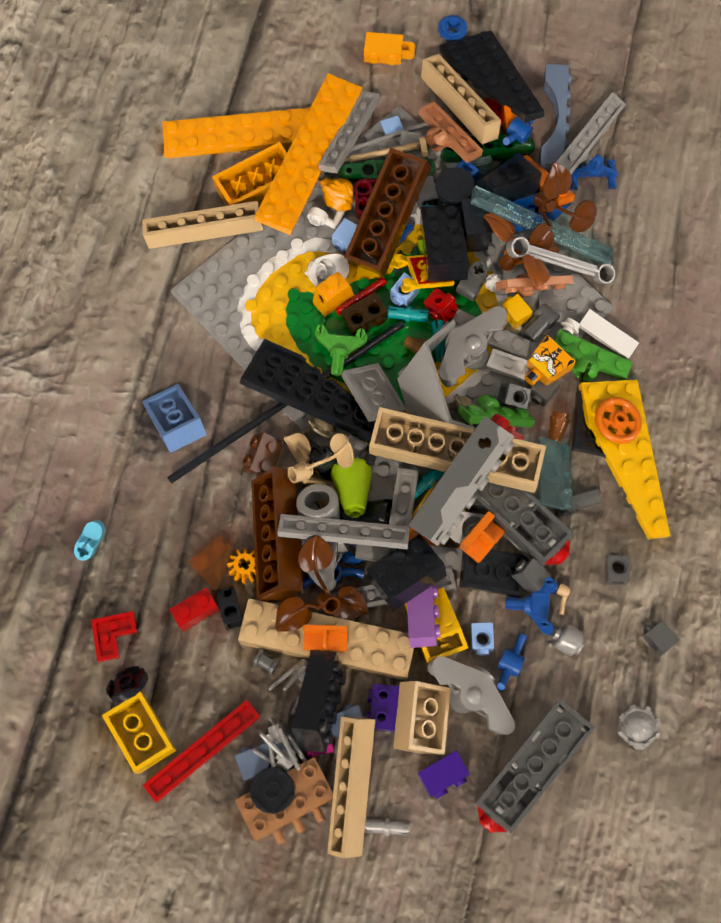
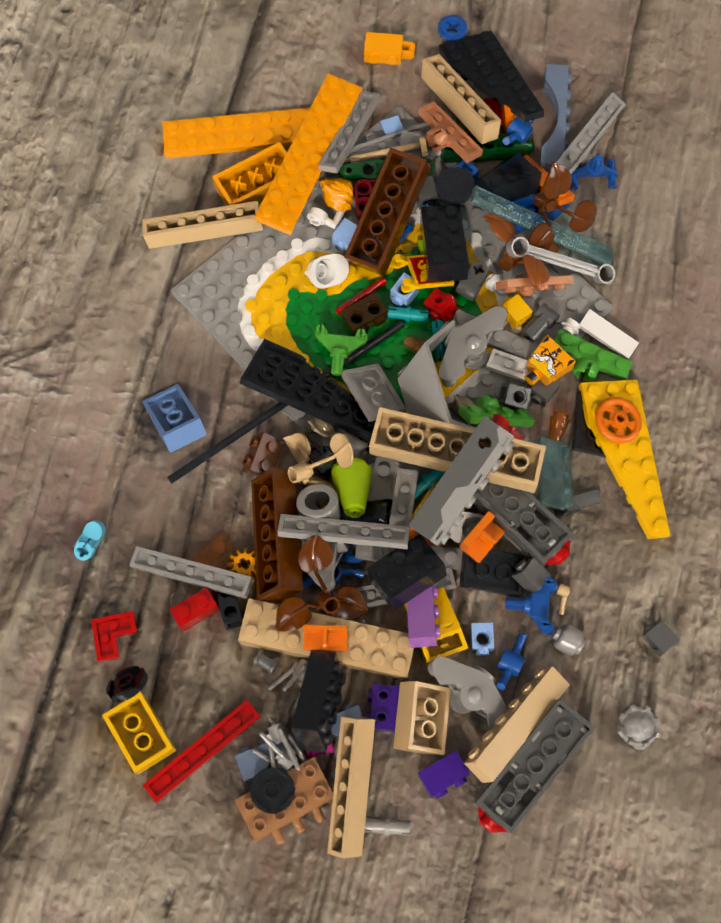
light orange torso [313,272,355,317] -> none
black brick [460,197,494,253] -> none
clear light blue plate [472,156,493,175] -> none
dark grey brick [605,552,630,586] -> none
none -> light grey plate [129,546,253,599]
none -> tan brick [464,666,570,783]

